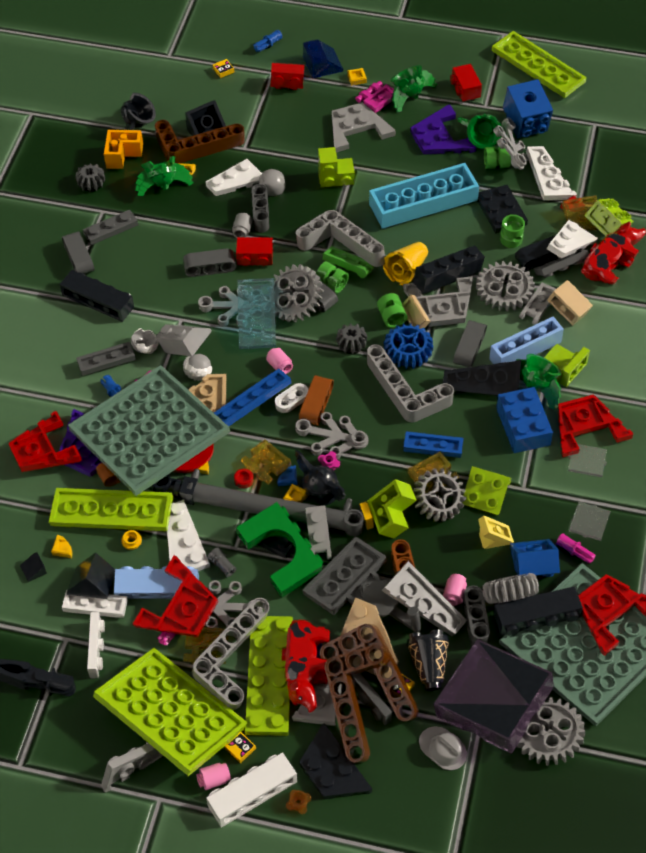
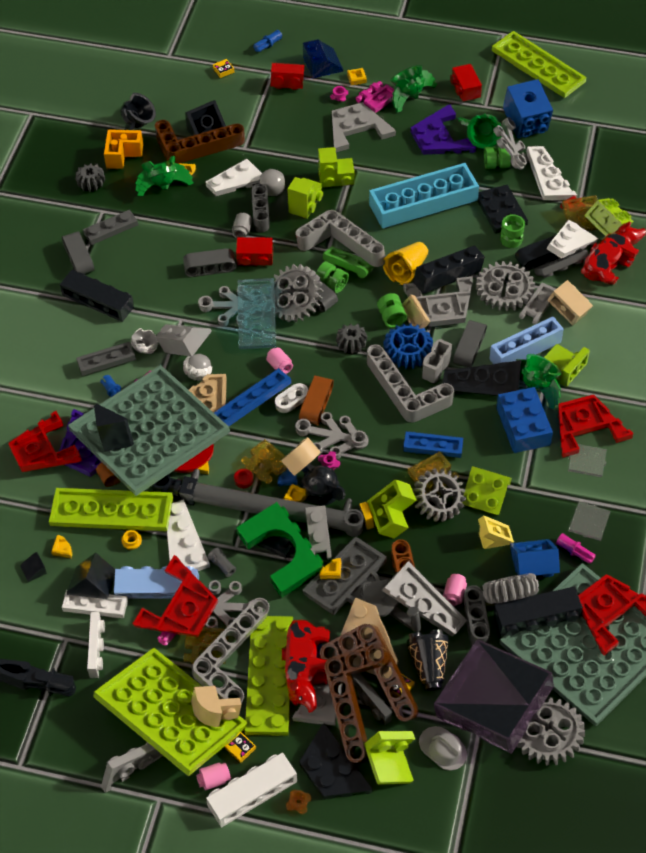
none -> black slope [94,403,134,452]
none -> tan brick [191,686,242,727]
none -> tan brick [281,437,321,476]
none -> lime brick [288,177,323,219]
none -> yellow tile [320,558,342,579]
none -> dark pink plate [330,86,348,102]
none -> lime bracket [364,731,415,784]
none -> light grey brick [422,339,452,383]

